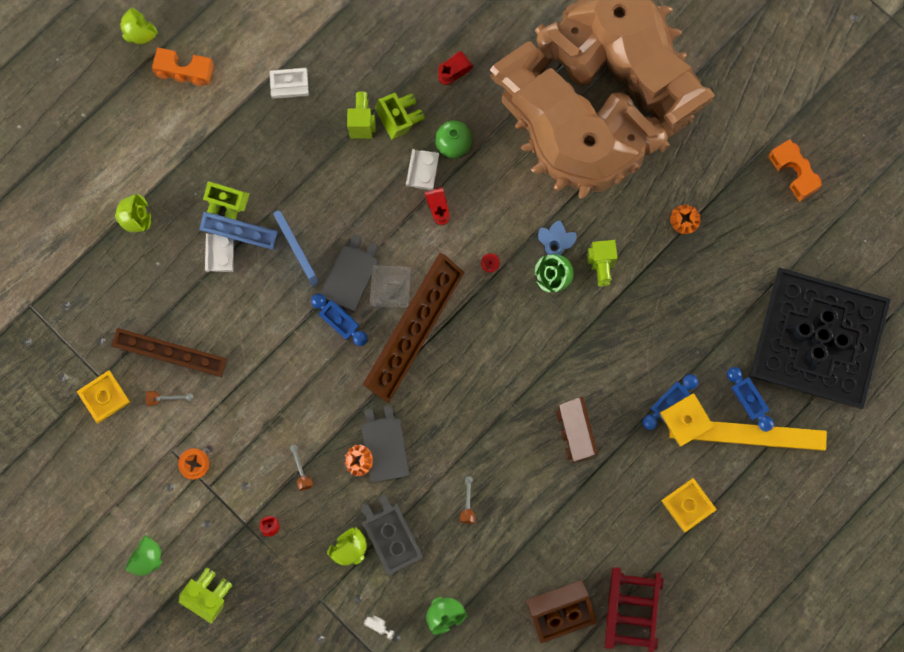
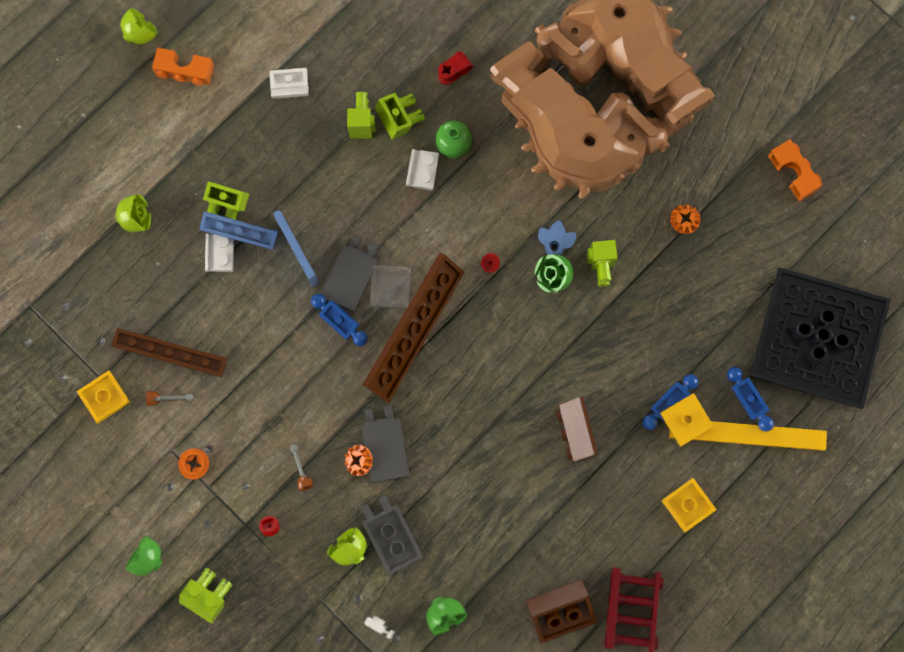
red piece [424,187,450,225] -> none
hinge [460,476,475,524] -> none

